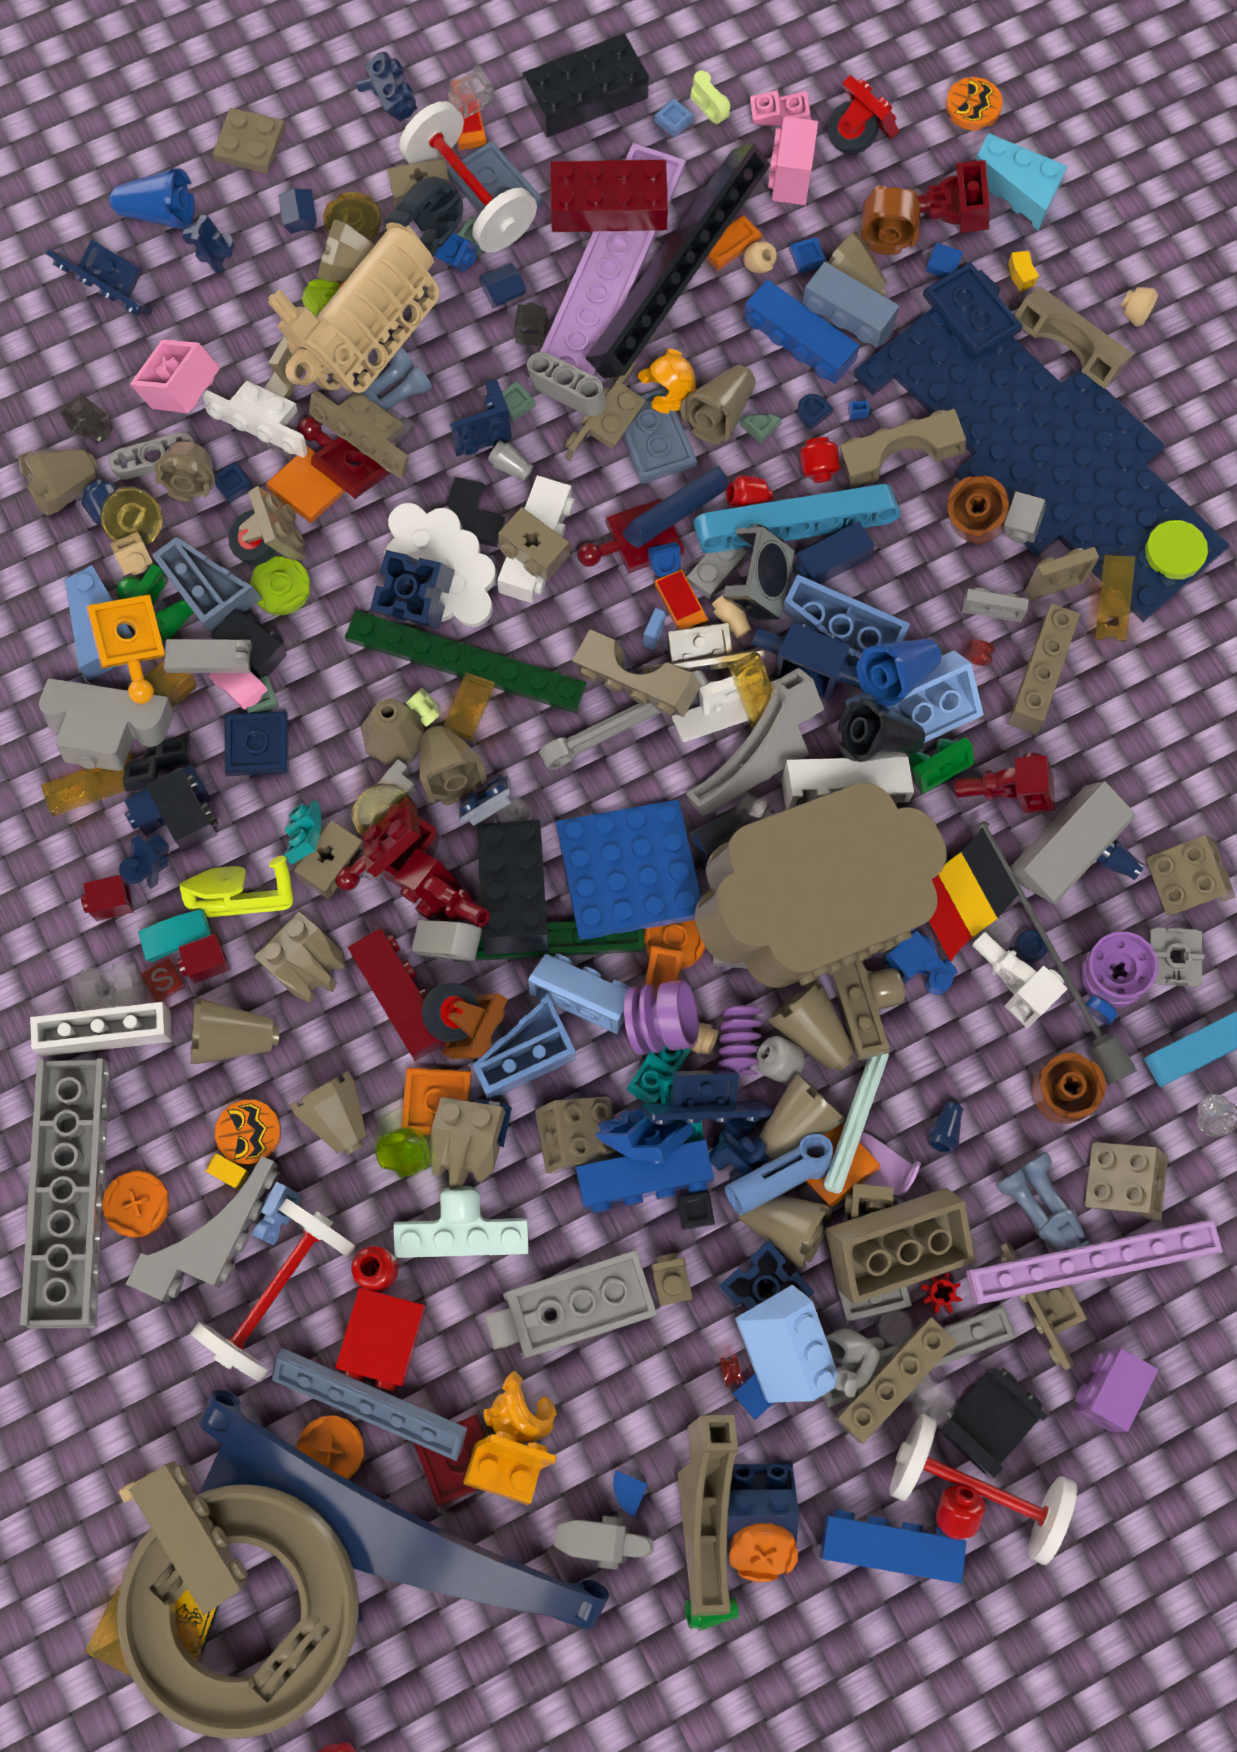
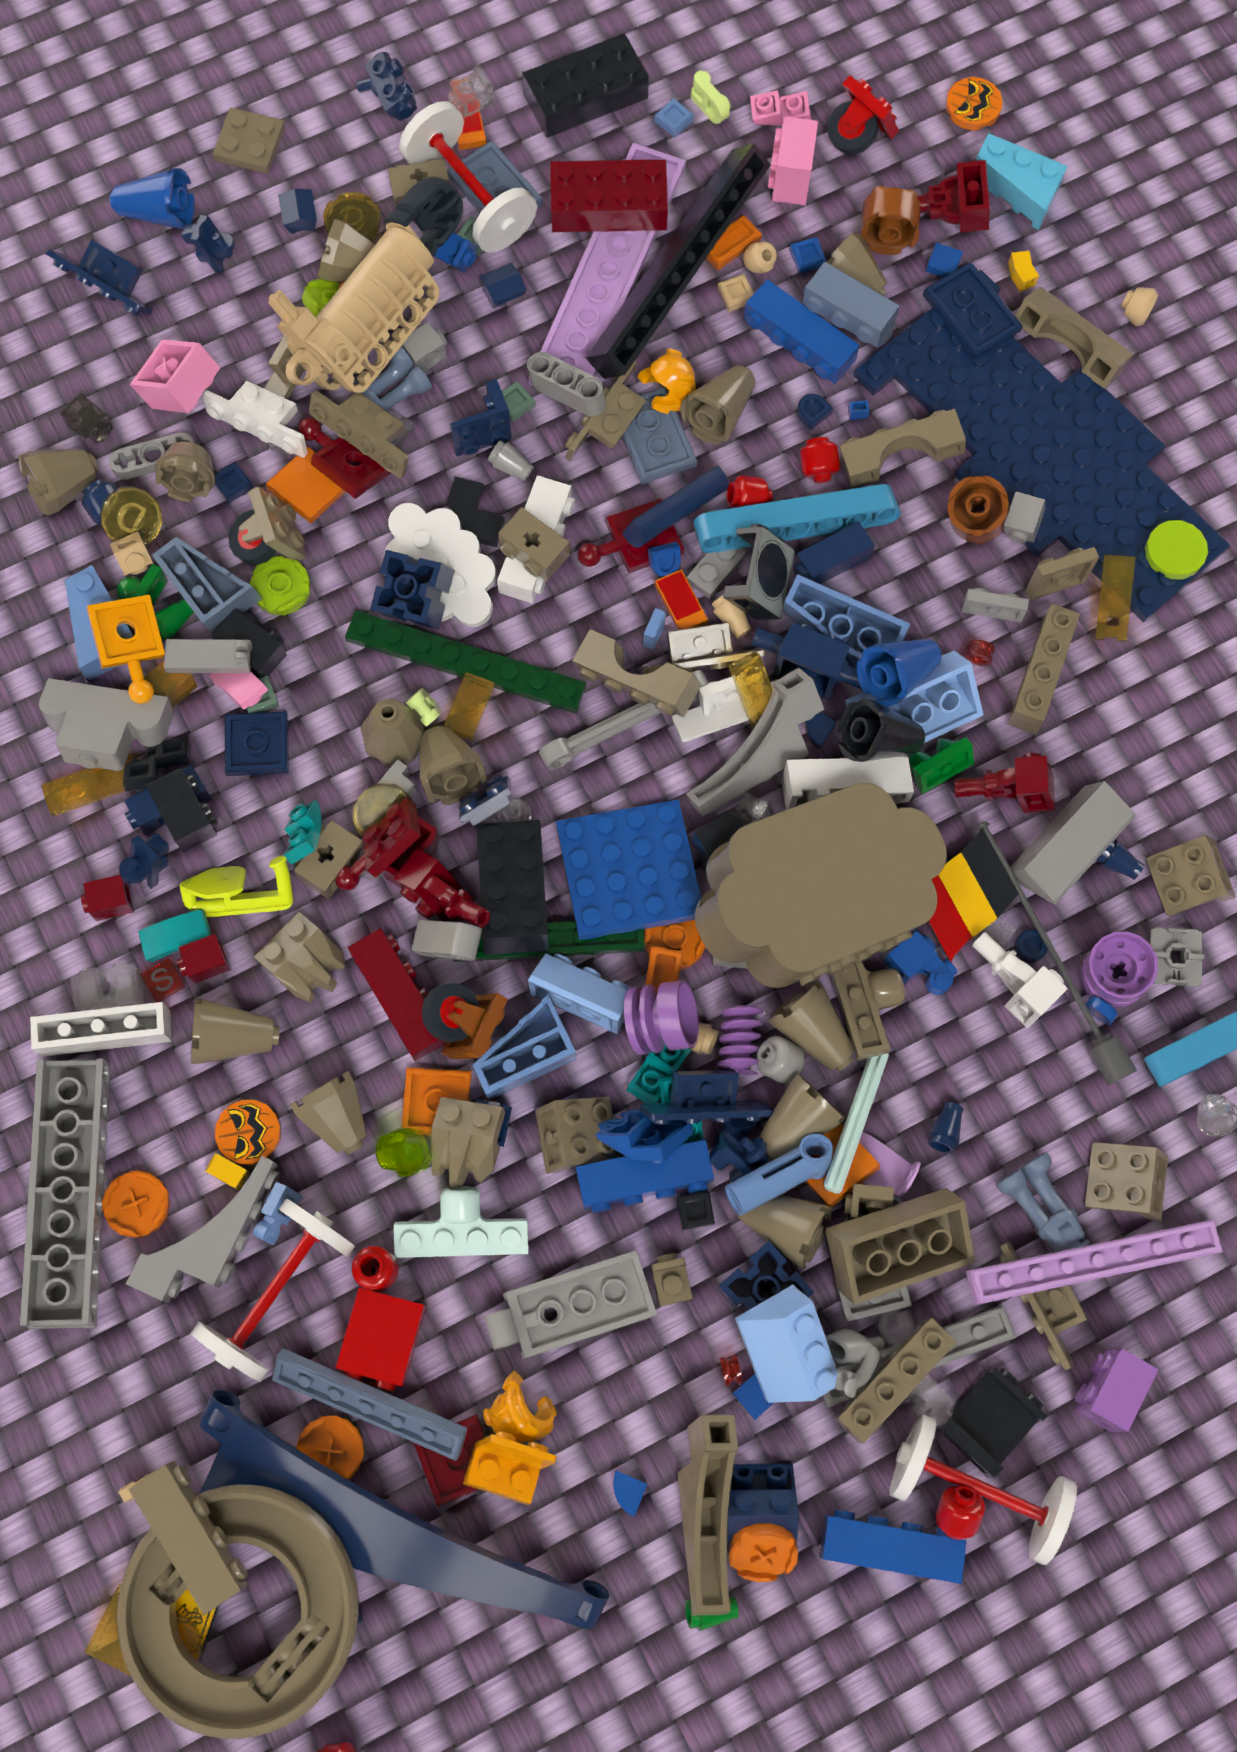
clear smoke brick [515,302,549,347] -> none
light grey hinge [555,1516,655,1569] -> none
sand green tile [740,414,782,444] -> none
red gear [920,1273,962,1315] -> none
dark orange brick [1032,1052,1106,1124] -> none
none -> light grey brick [401,322,447,373]
none -> tan tile [717,274,754,312]
none -> dark blue tile [806,712,837,750]

